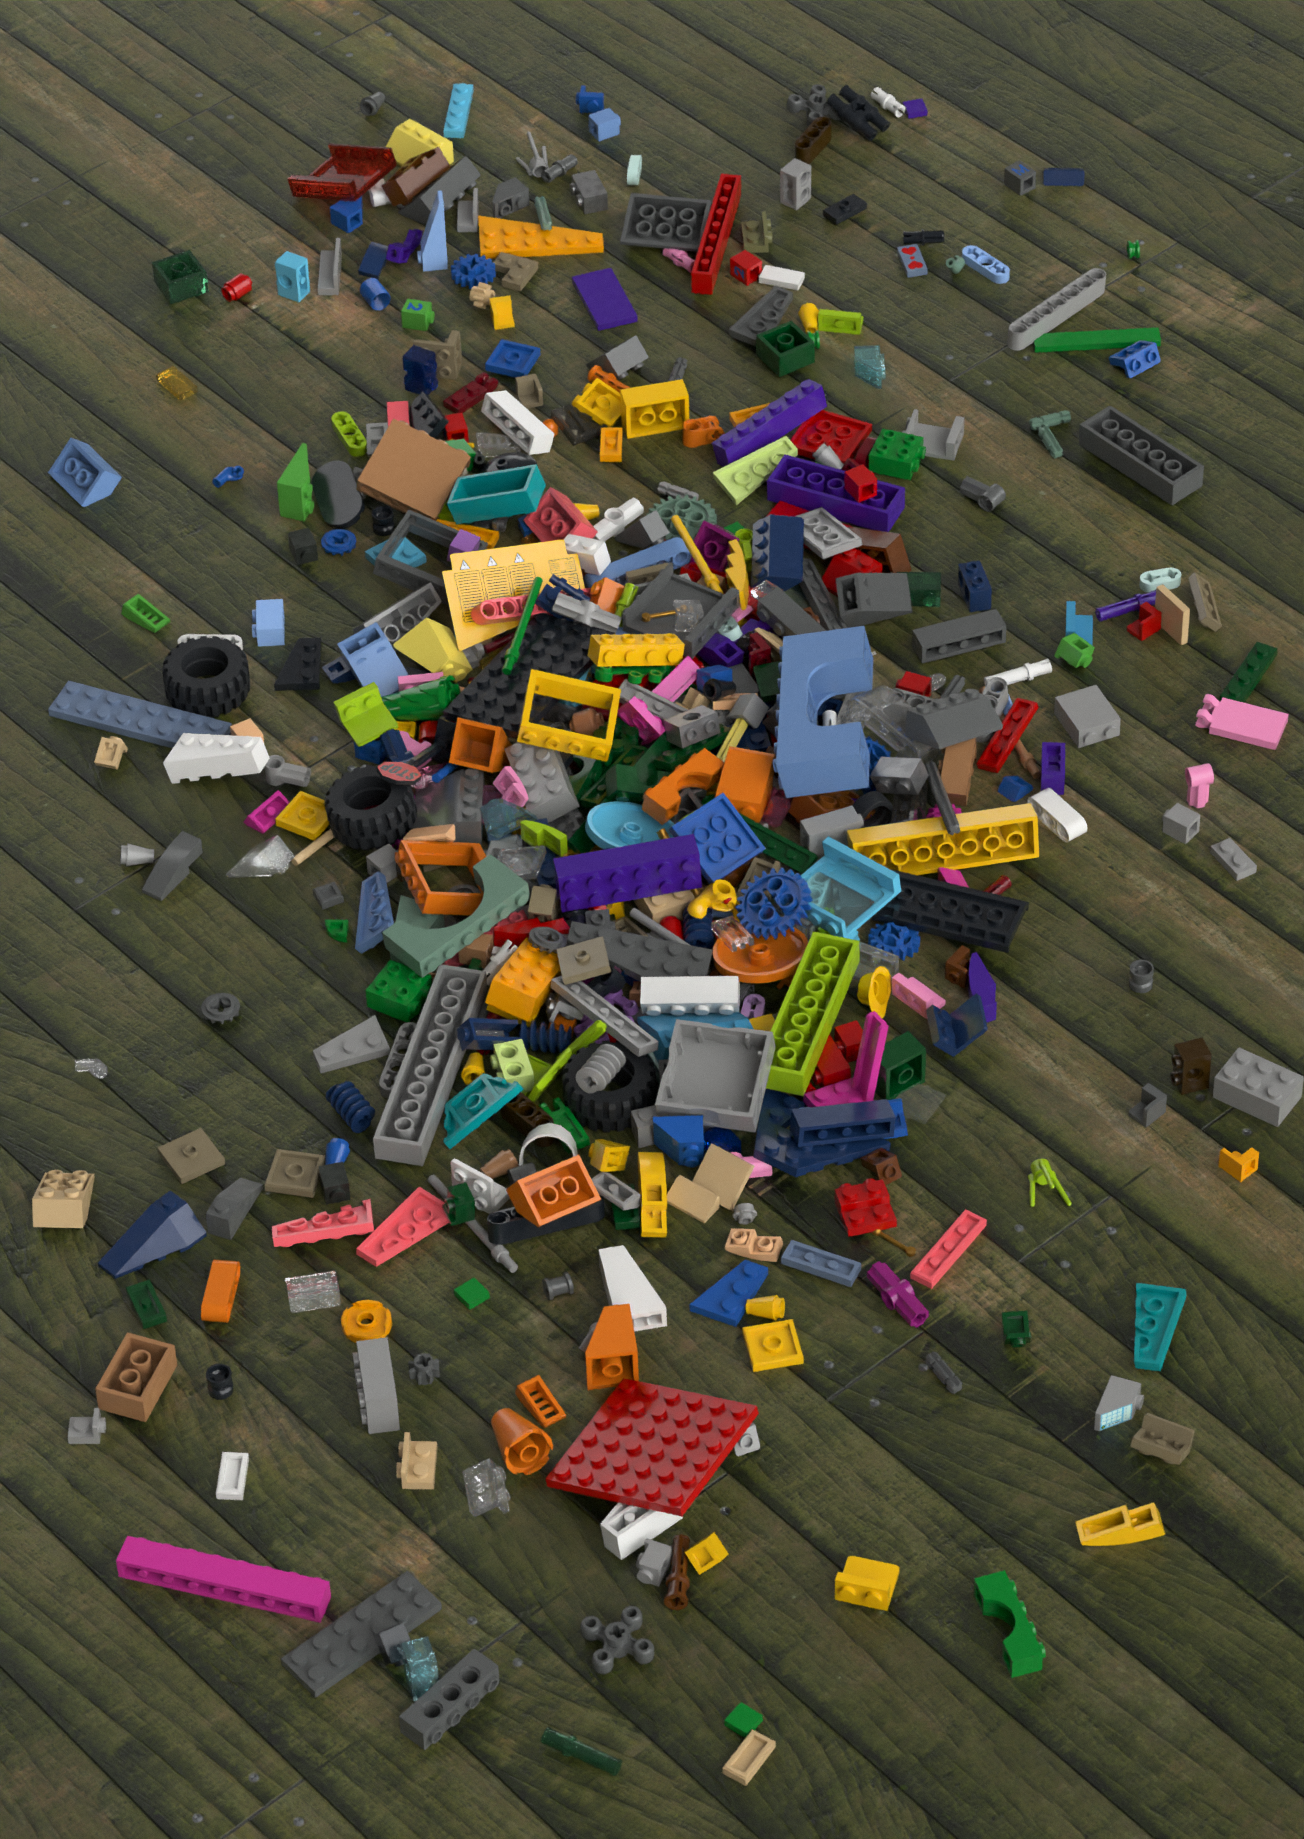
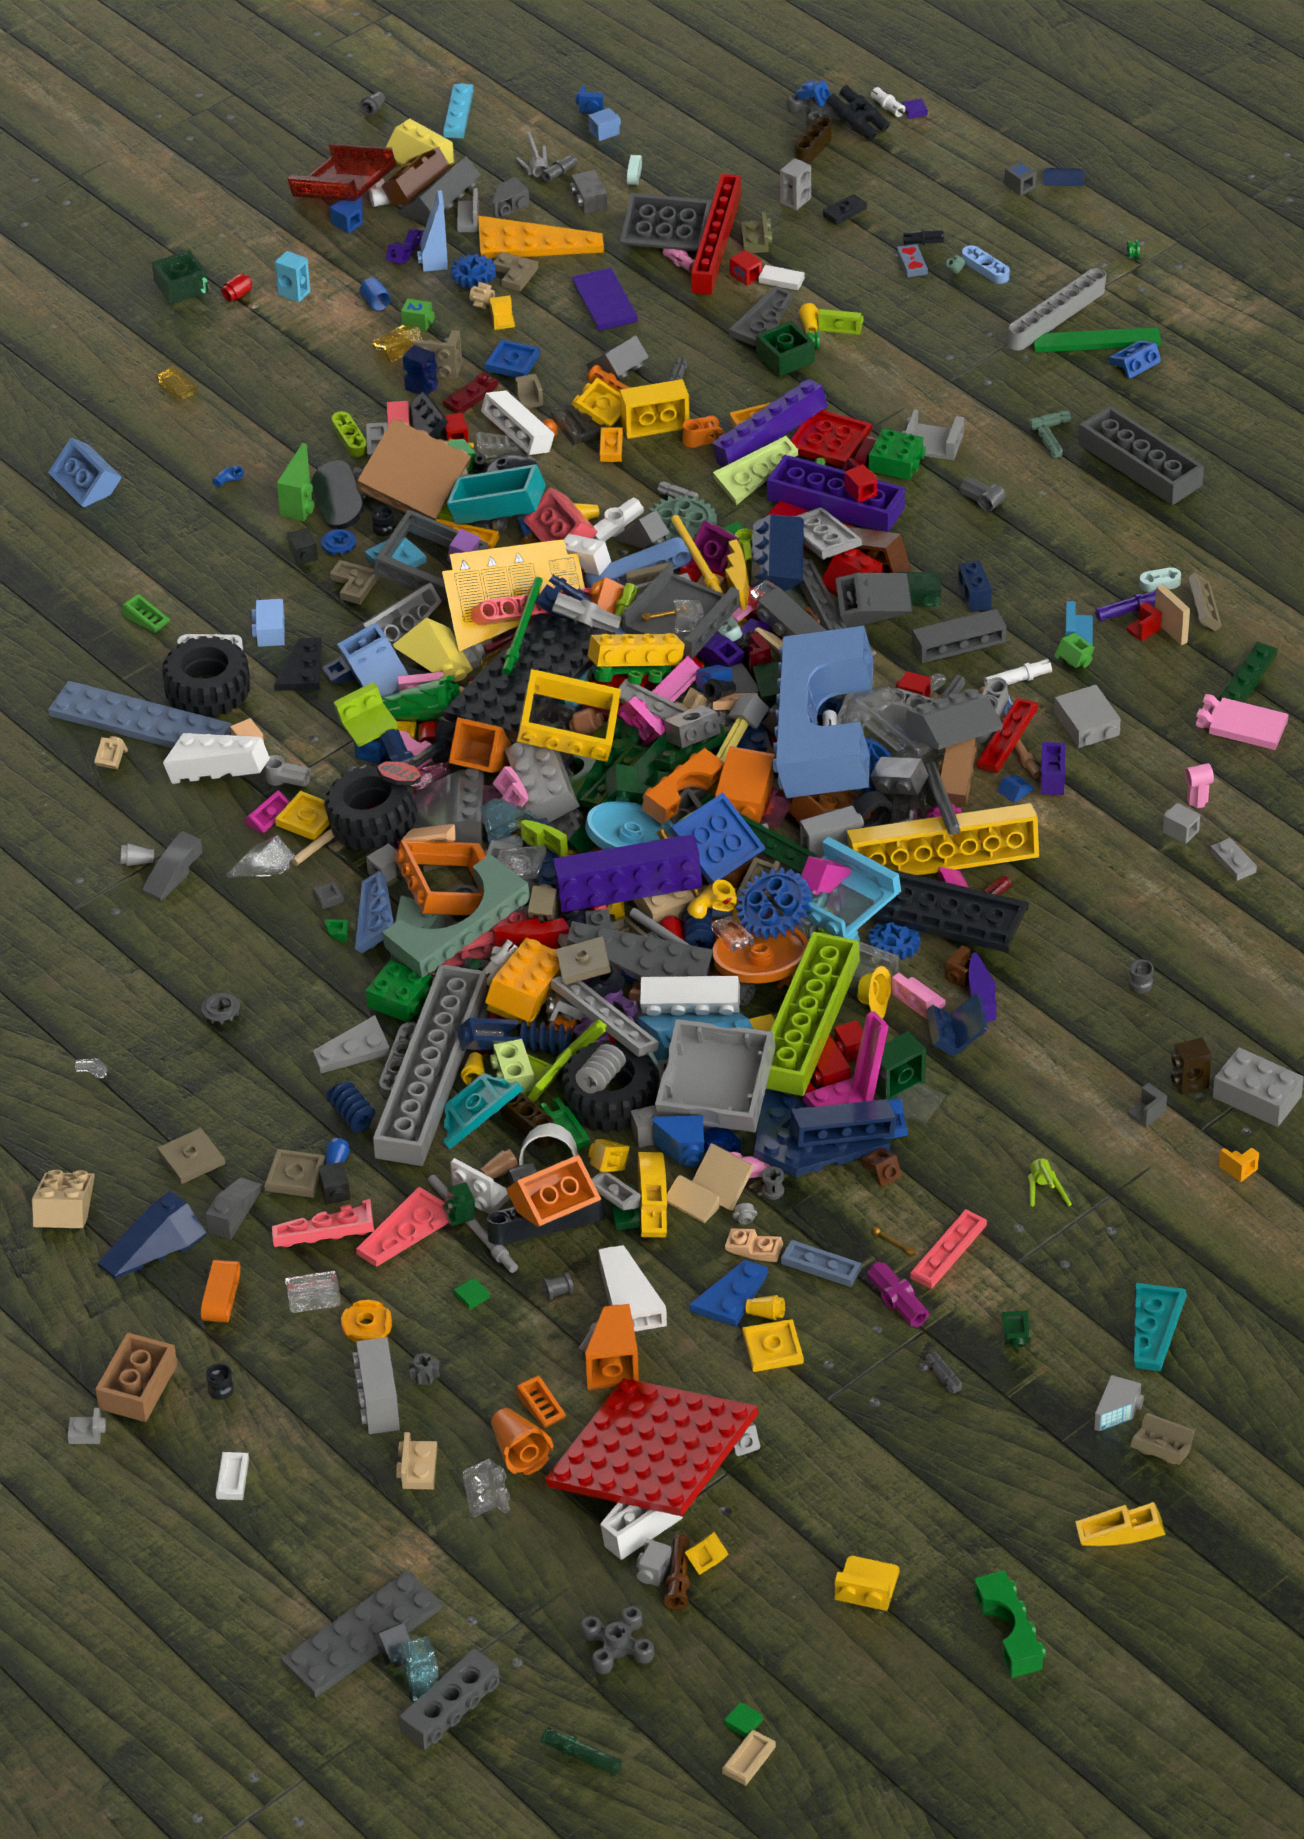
dark pink brick [116,1536,331,1623] -> none
dark green plate [125,1279,167,1329] -> none
light grey panel [318,238,342,295] -> none
dark blue slope [358,242,388,279] -> none
blue bar [432,763,460,783] -> none
medium nougat panel [459,933,494,968] -> none
dark grey gear [528,927,567,954] -> none
sand green axle [535,196,552,231] -> none
lavender beam [741,994,765,1019] -> none
light grey cone [812,443,844,470] -> none
red plate [834,1178,897,1237] -> none
clear light blue slope [854,345,886,389] -> none
white beam [1027,788,1088,842] -> none
none -> dark tan plate [330,560,380,604]
none -> clear yellow bracket [372,324,423,362]
none -> dark grey bush [762,1166,784,1200]
none -> blue bracket [796,80,831,107]
none -> dark pink slope [801,856,852,895]

